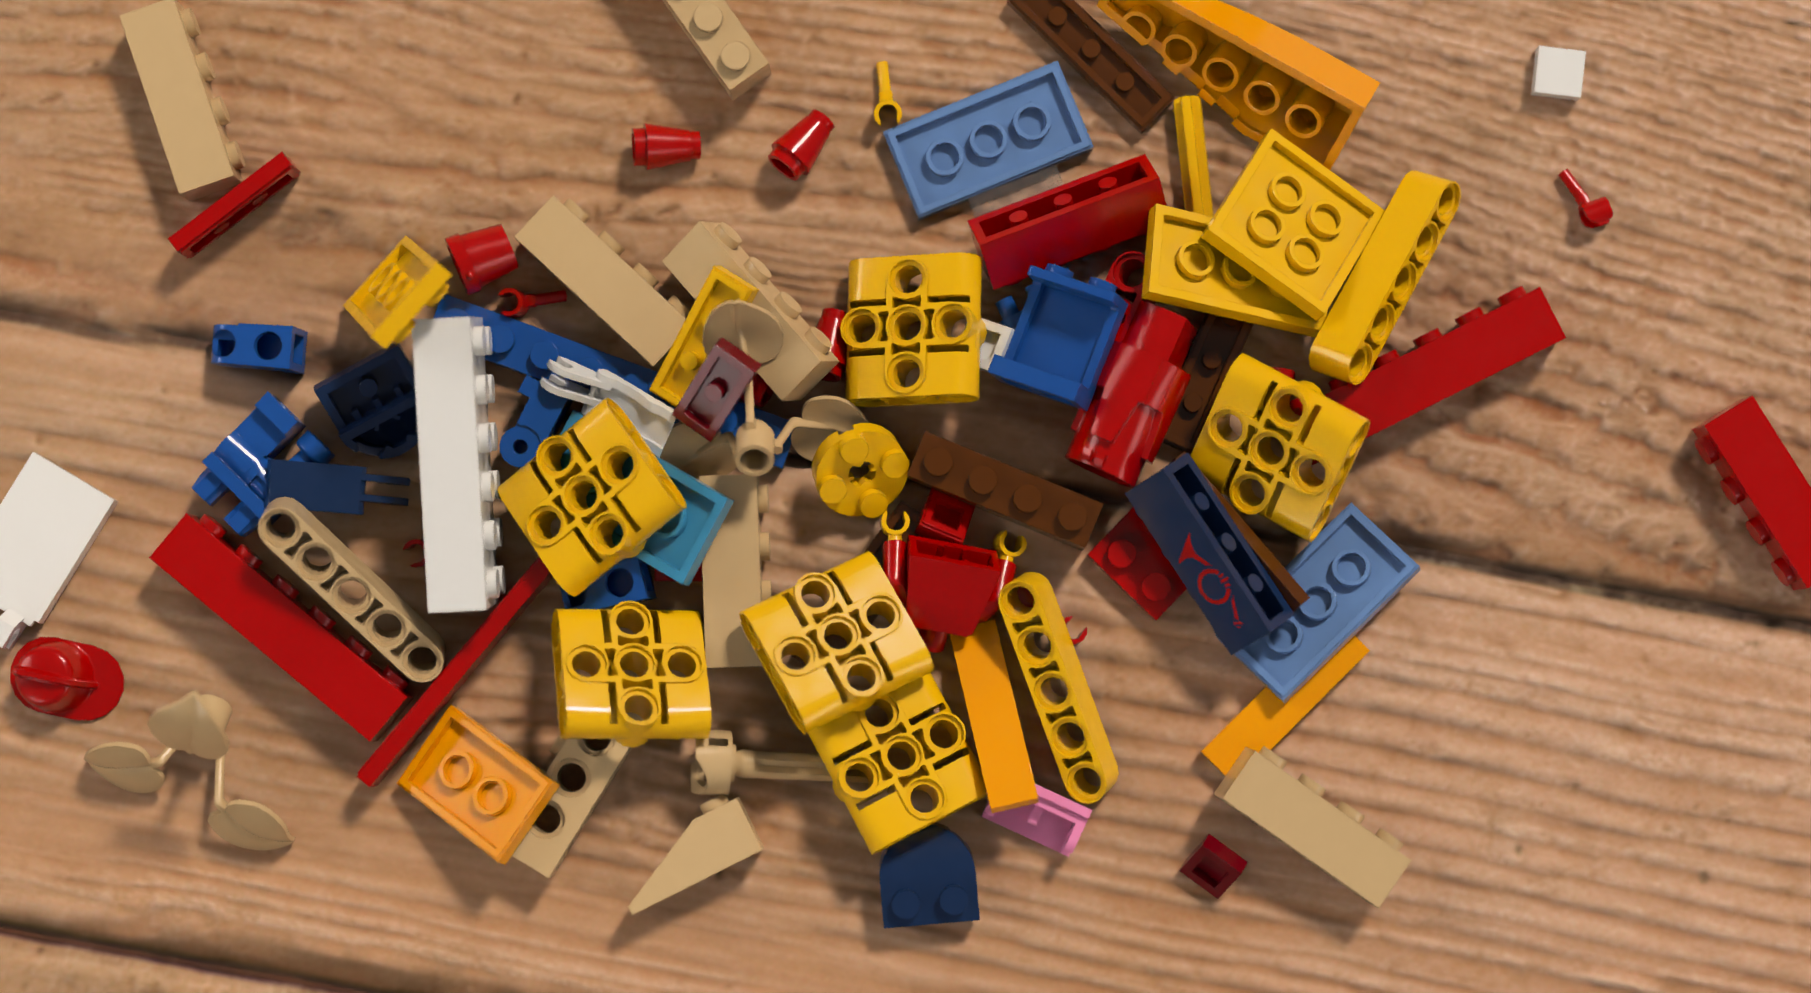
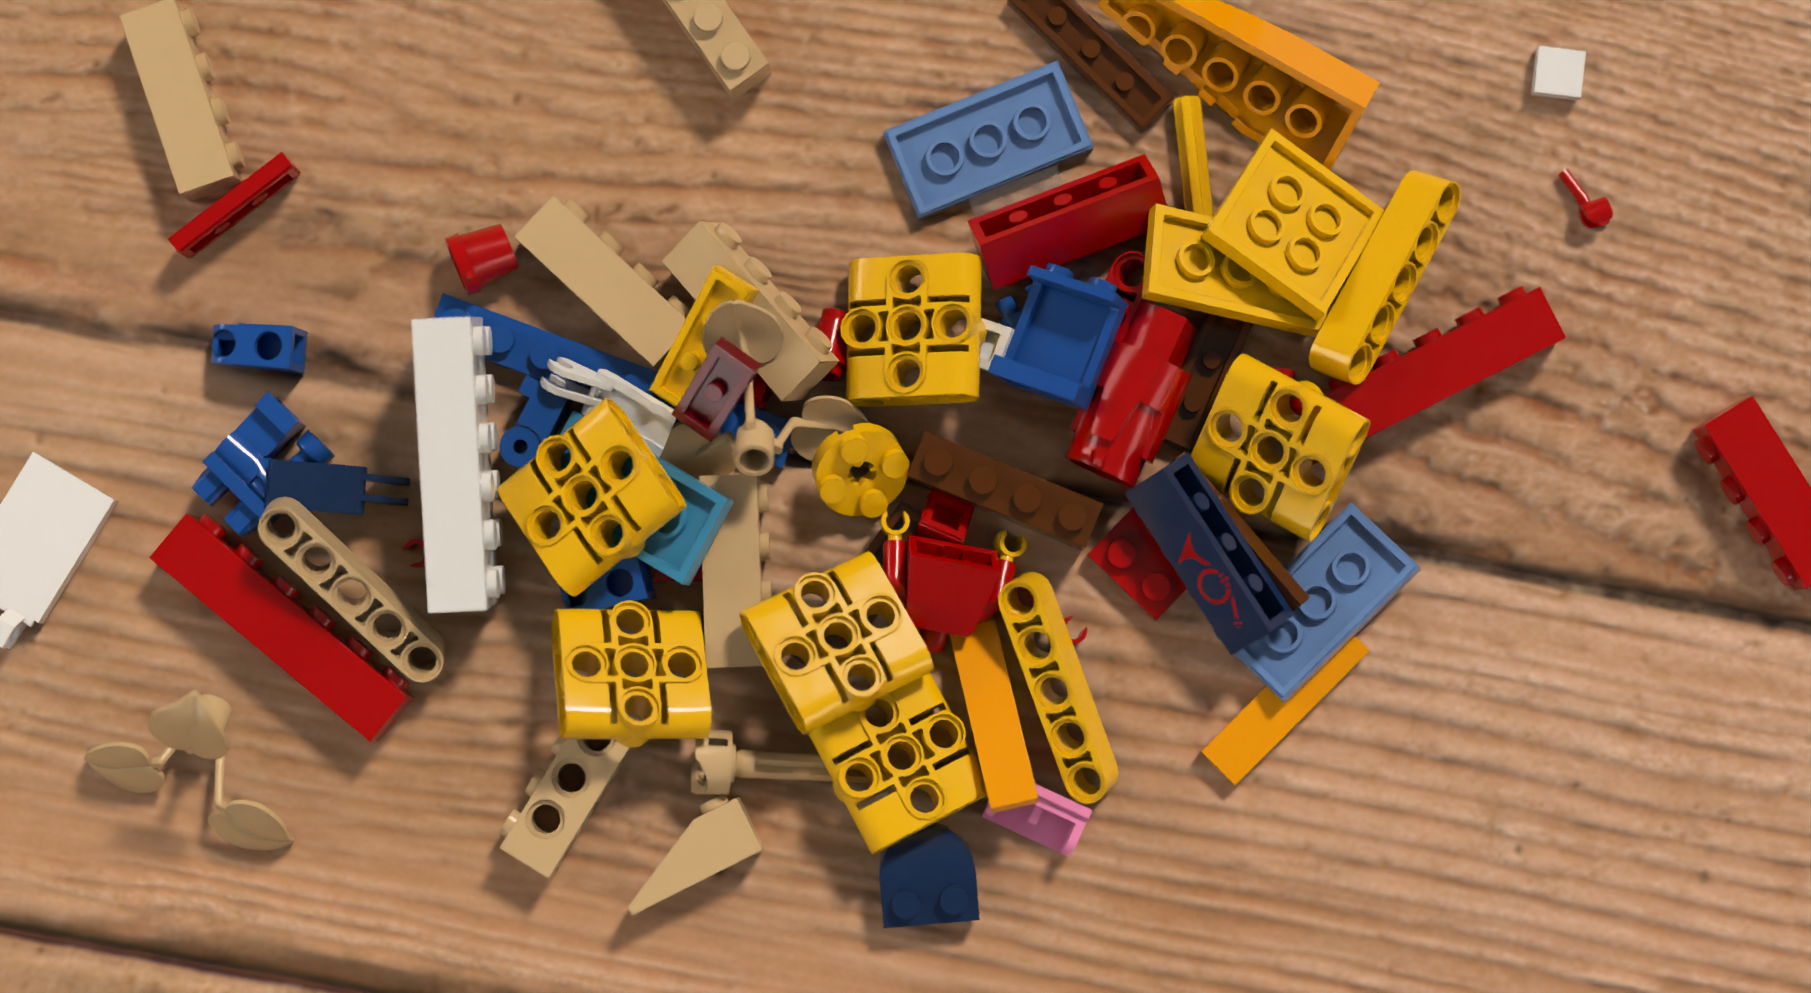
red piece [10,637,124,720] -> none
dark blue slope [314,343,418,459] -> none
yellow plate [342,235,452,349] -> none
red tile [357,557,553,788] -> none
light orange tile [396,704,560,865] -> none
red hand [498,288,567,318] -> none
red cone [632,123,701,171] -> none
red cone [768,109,835,181] -> none
yellow hand [874,61,902,126] -> none
dark red plate [1179,834,1248,899] -> none
tan brick [1214,746,1412,908] -> none

